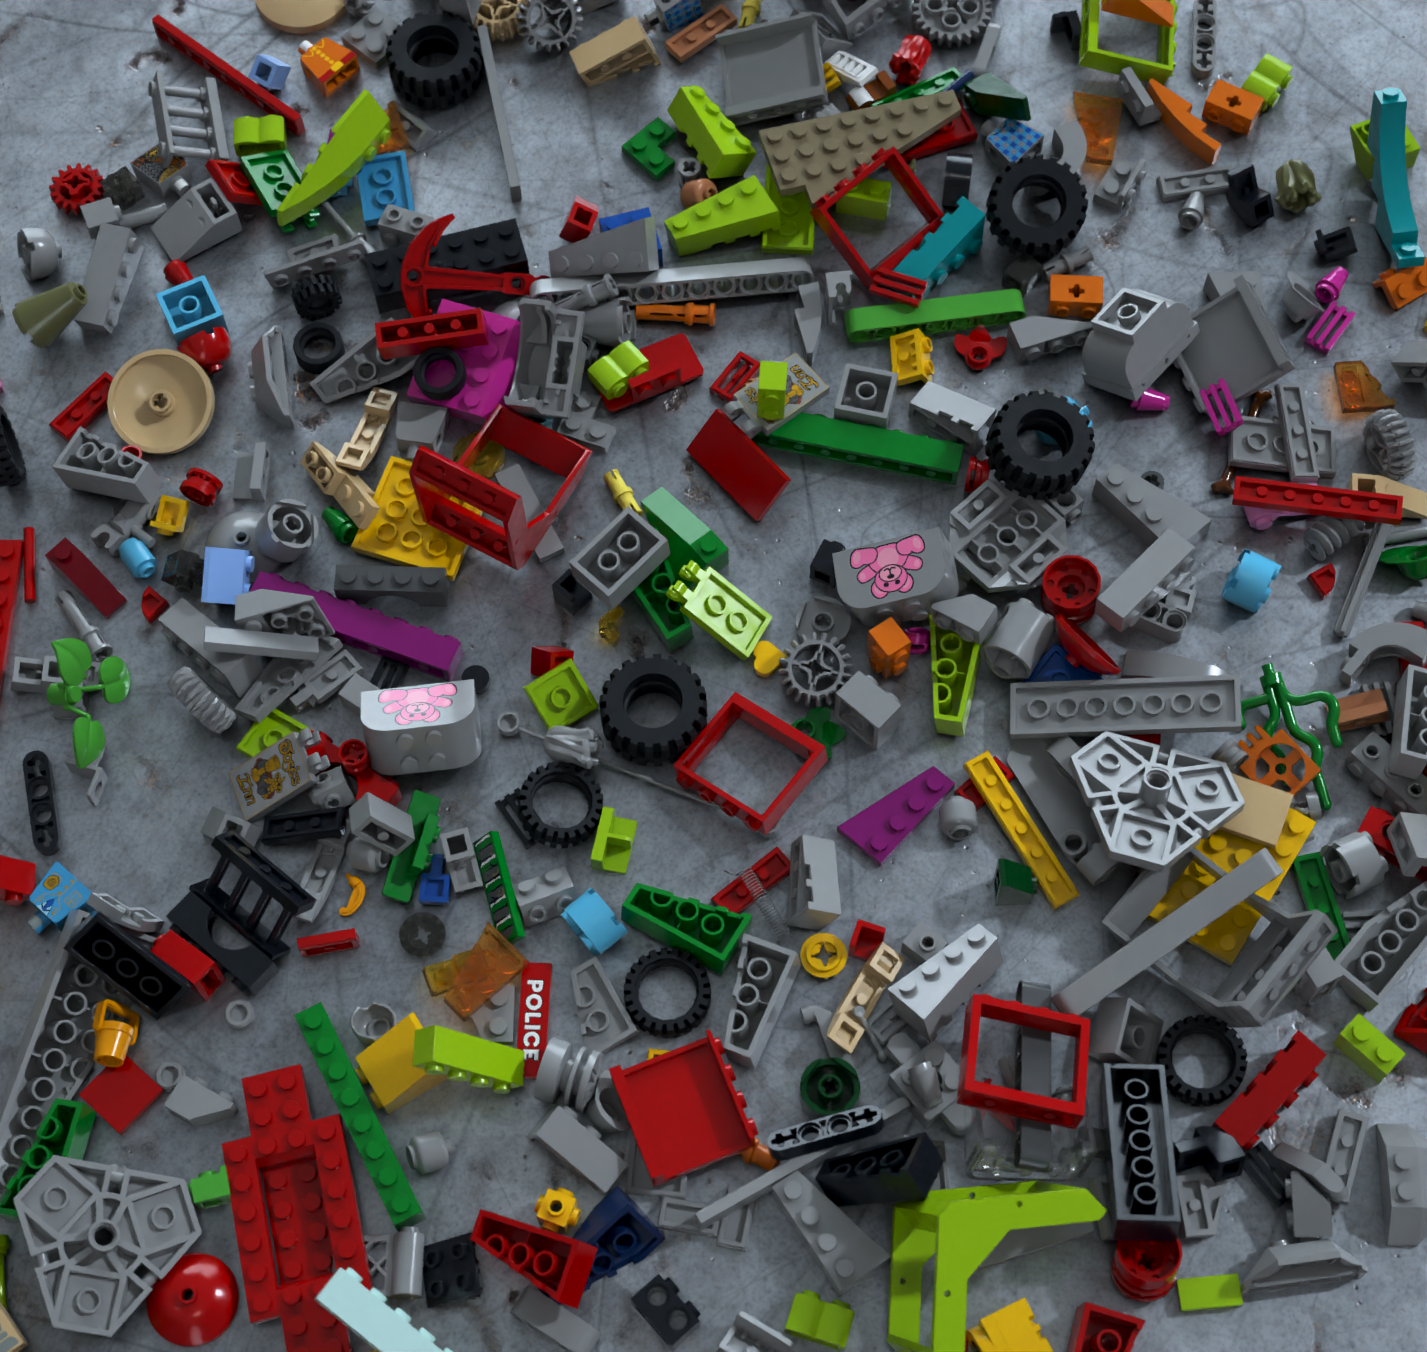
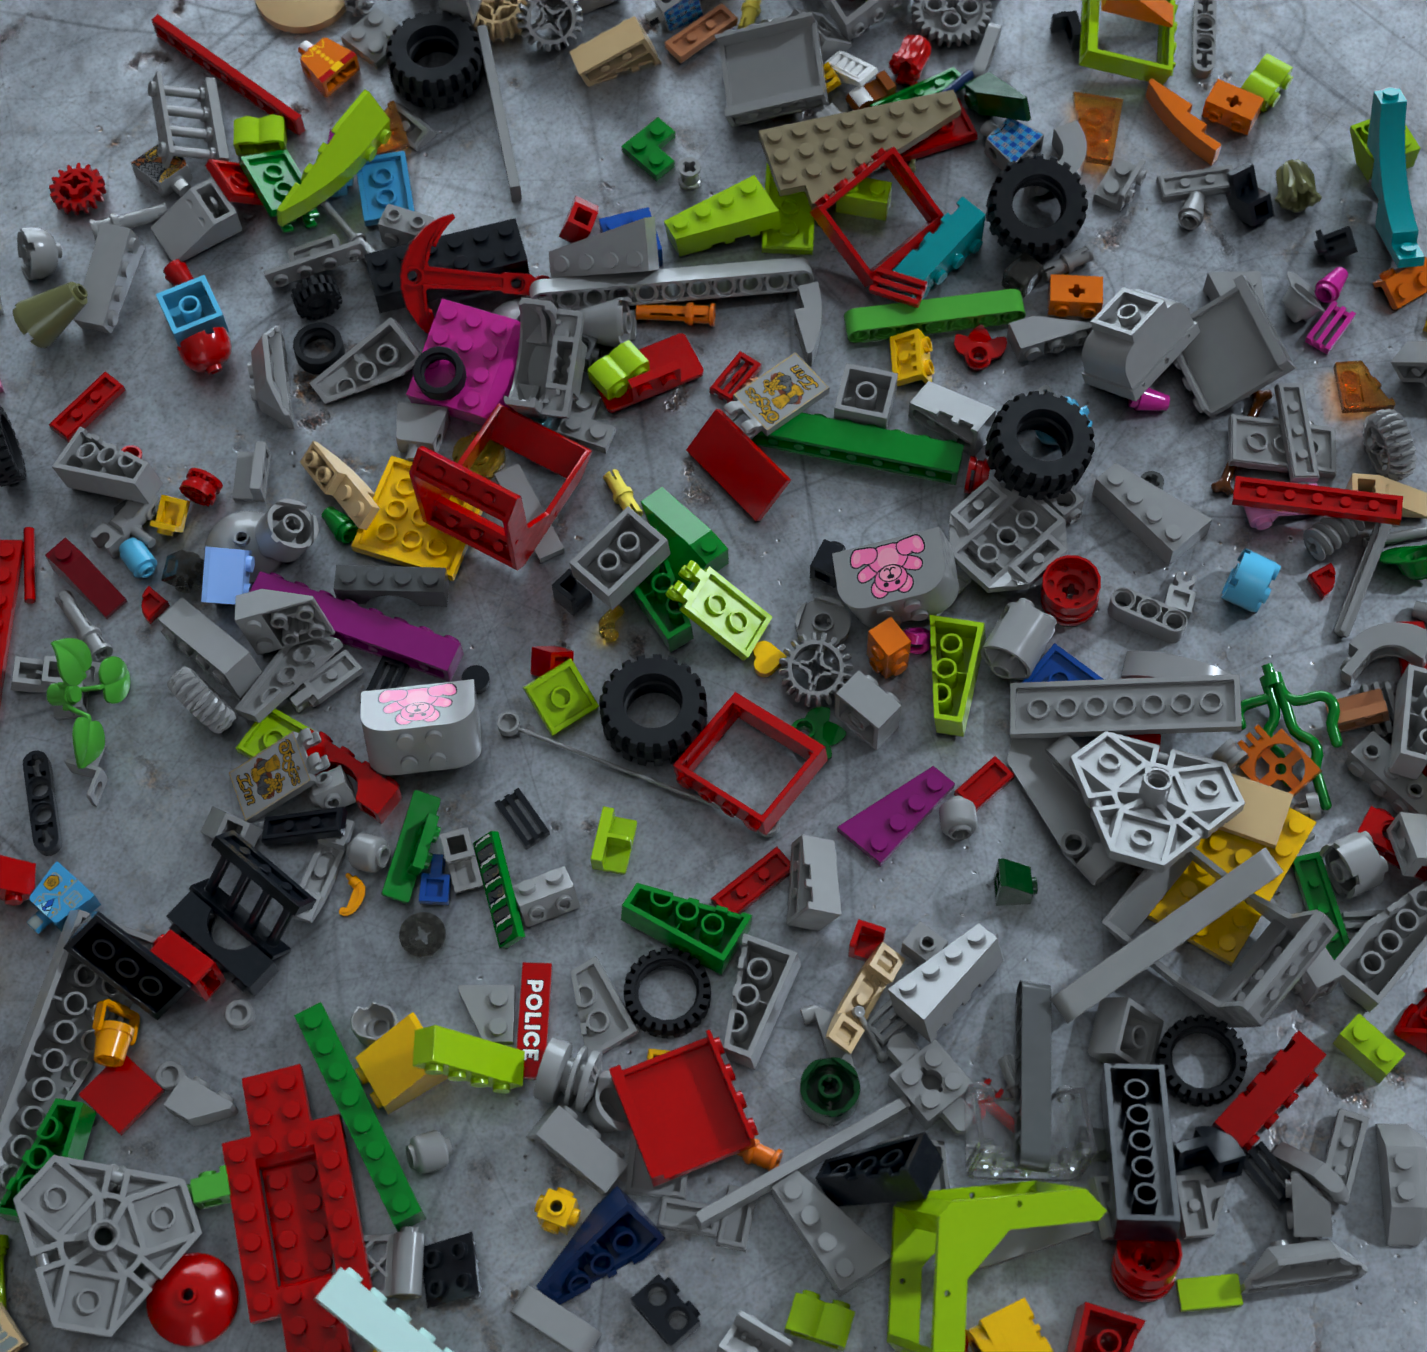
light grey brick [80,197,123,239] -> none
light grey plate [86,893,165,934] -> none
clear smoke brick [100,166,145,212] -> none
tan dish [107,349,215,455] -> none
light grey tile [204,626,319,661] -> none
light blue brick [248,54,291,92] -> none
red tile [297,928,360,958] -> none
tan slope [335,387,399,471] -> none
light grey panel [338,673,380,716] -> none
red wheel [338,739,371,776] -> none
light grey brick [349,792,415,856] -> none
red brick [375,308,489,360] -> none
clear yellow slope [422,947,490,997] -> none
clear orange wing [444,922,529,1022] -> none
red wedge [470,1209,598,1309] -> none
black tyre [518,762,603,848] -> none
light grey piece [544,725,604,770] -> none
light grey pin [554,274,619,311] -> none
medium azure brick [561,887,628,956] -> none
lime wedge [667,85,757,179] -> none
nougat head [680,178,718,209] -> none
light grey piece [724,867,791,946] -> none
lime brick [757,361,788,420] -> none
black beam [767,1105,884,1161] -> none
yellow gear [800,933,847,980] -> none
light grey hinge [824,270,852,326] -> none
light grey cone [908,1061,944,1109] -> none
light grey slope [931,594,998,645] -> none
black brick [942,152,973,207] -> none
red window [957,993,1090,1129] -> none
yellow tile [963,751,1080,910] -> none
red dish [1055,613,1121,676] -> none
light grey wedge [1095,528,1195,632] -> none
light grey bracket [1116,67,1162,126] -> none
dark pink tile [1199,378,1244,436] -> none

